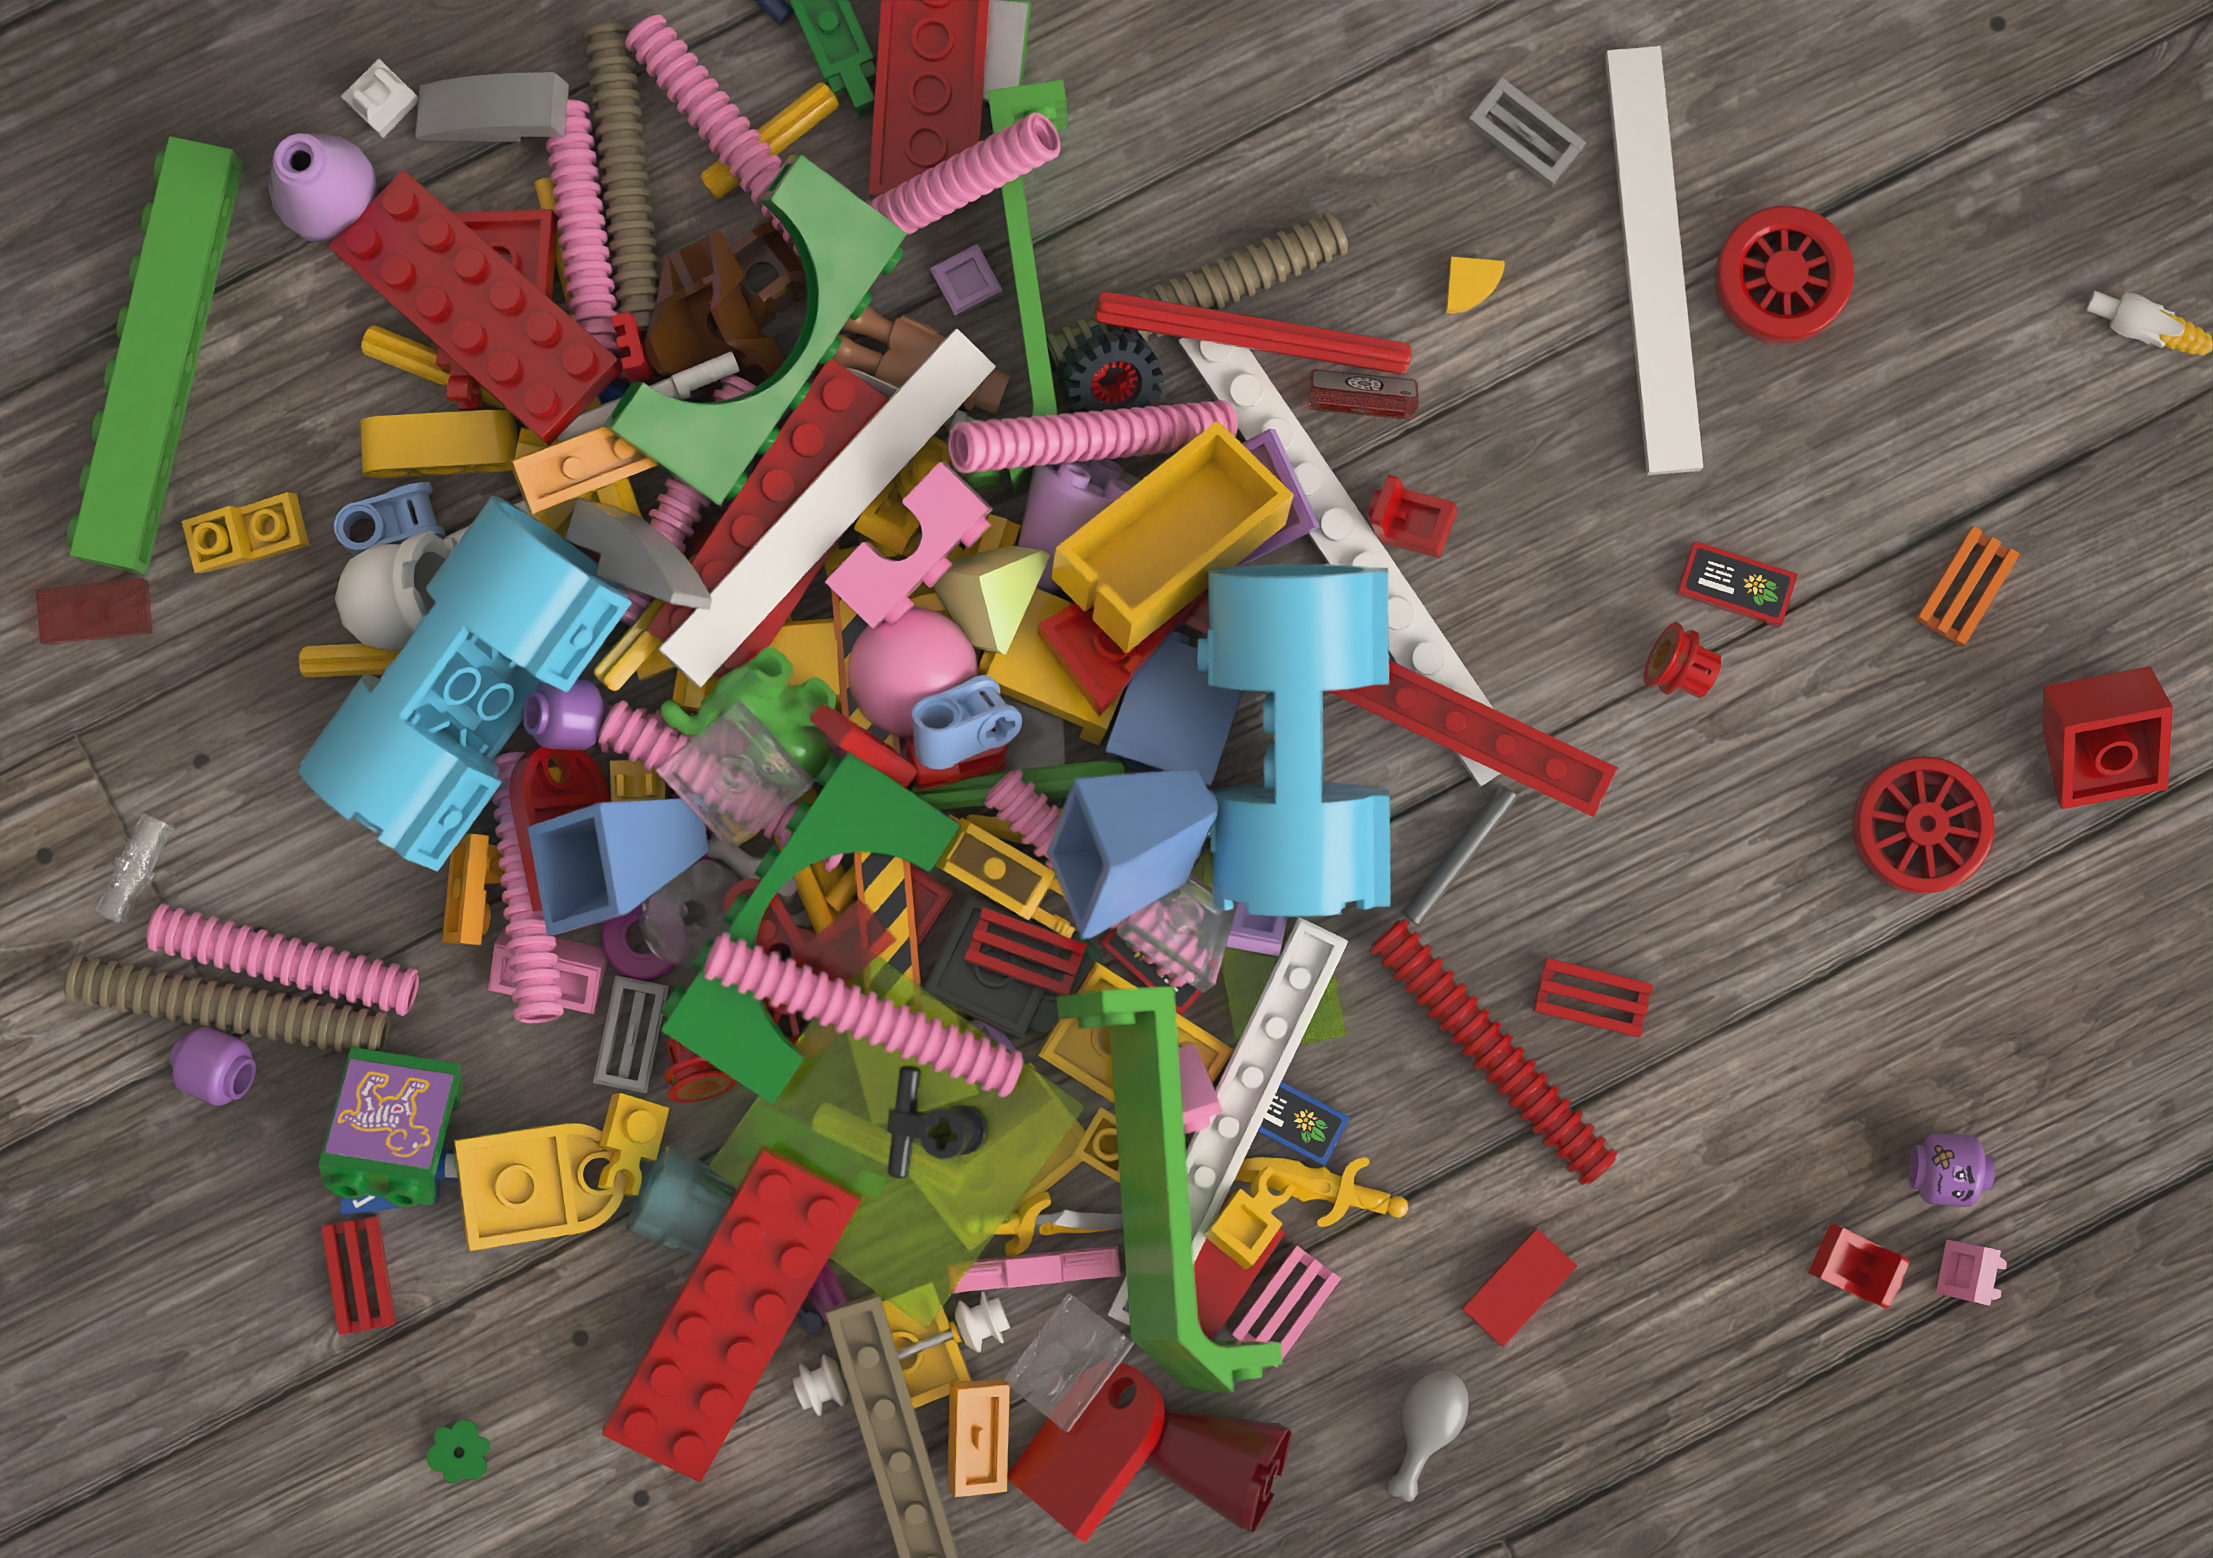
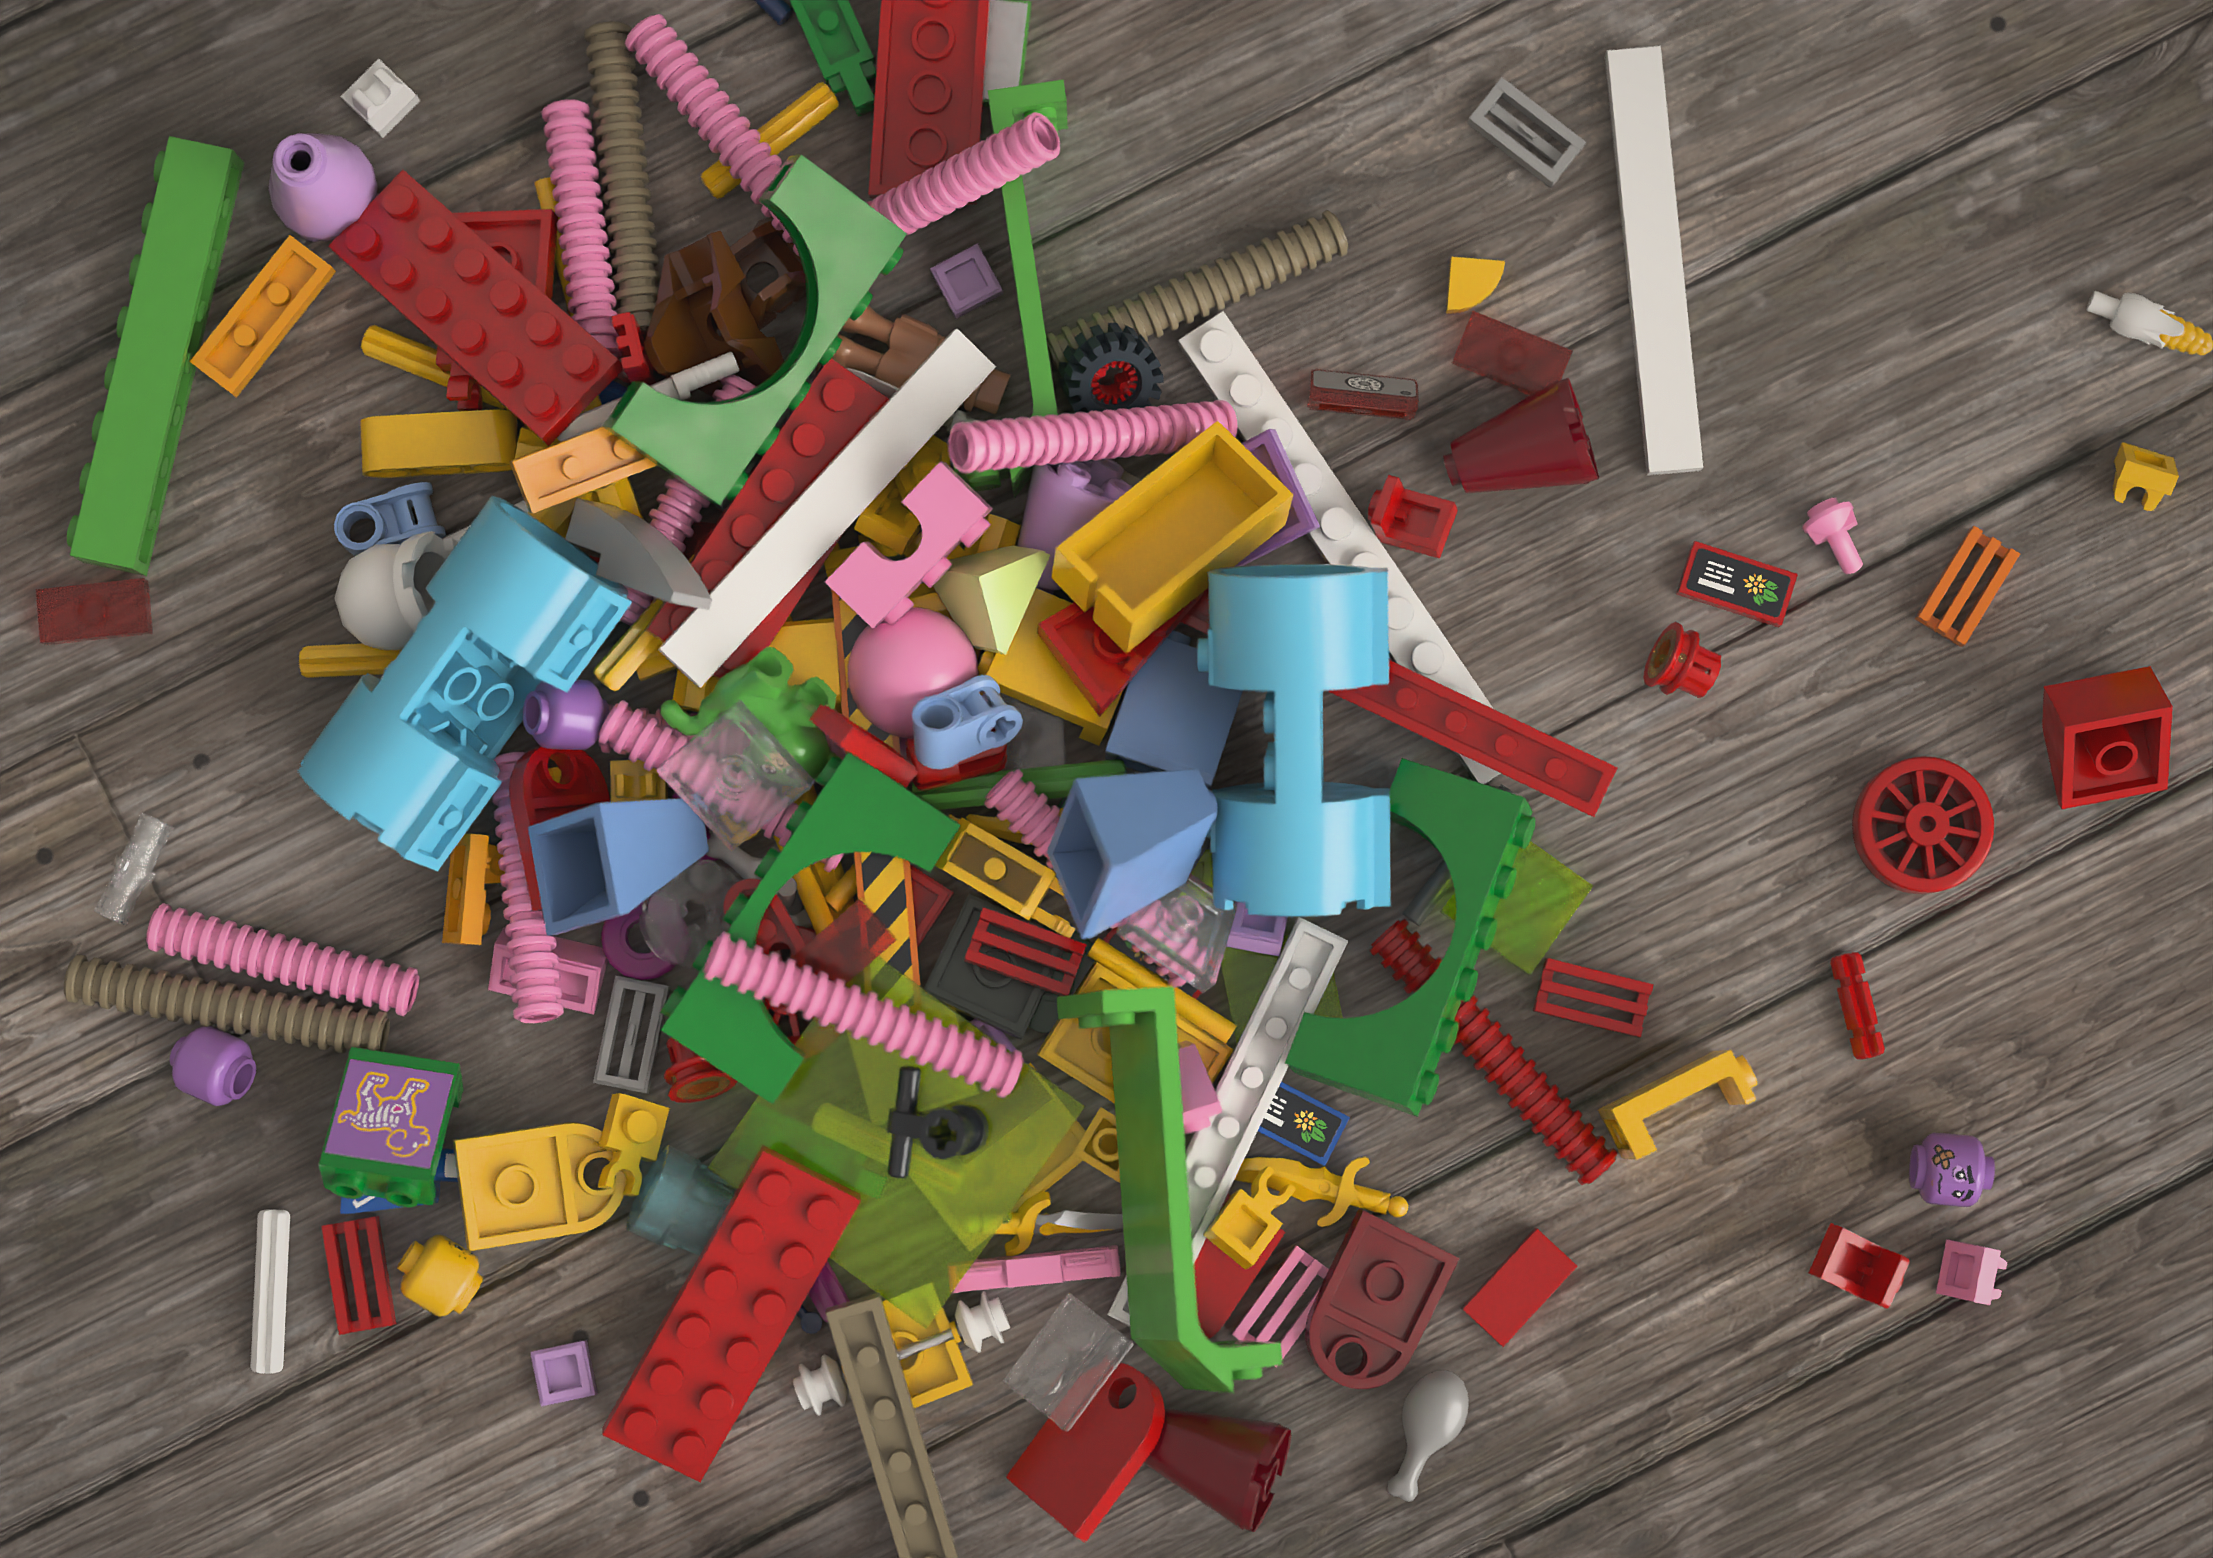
yellow slope [182,492,310,574] -> none
light grey slope [415,72,569,142] -> none
green plant [426,1420,491,1484] -> none
light orange plate [947,1378,1010,1497] -> none
red axle [1095,291,1411,374] -> none
red wheel [1715,206,1854,344] -> none
none -> light orange plate [189,235,336,398]
none -> white axle [251,1209,290,1373]
none -> yellow head [397,1234,483,1317]
none -> lavender tile [530,1340,598,1406]
none -> yellow bar [1087,937,1237,1044]
none -> green arch [1285,758,1536,1117]
none -> dark red tile [1305,1208,1460,1389]
none -> clear neon green plate [1439,841,1593,975]
none -> dark red cone [1443,378,1599,494]
none -> clear red plate [1452,311,1573,395]
none -> yellow panel [1598,1049,1757,1160]
none -> bright pink plate [1802,498,1863,574]
none -> red axle [1830,952,1885,1060]
none -> yellow tile [2113,442,2179,511]

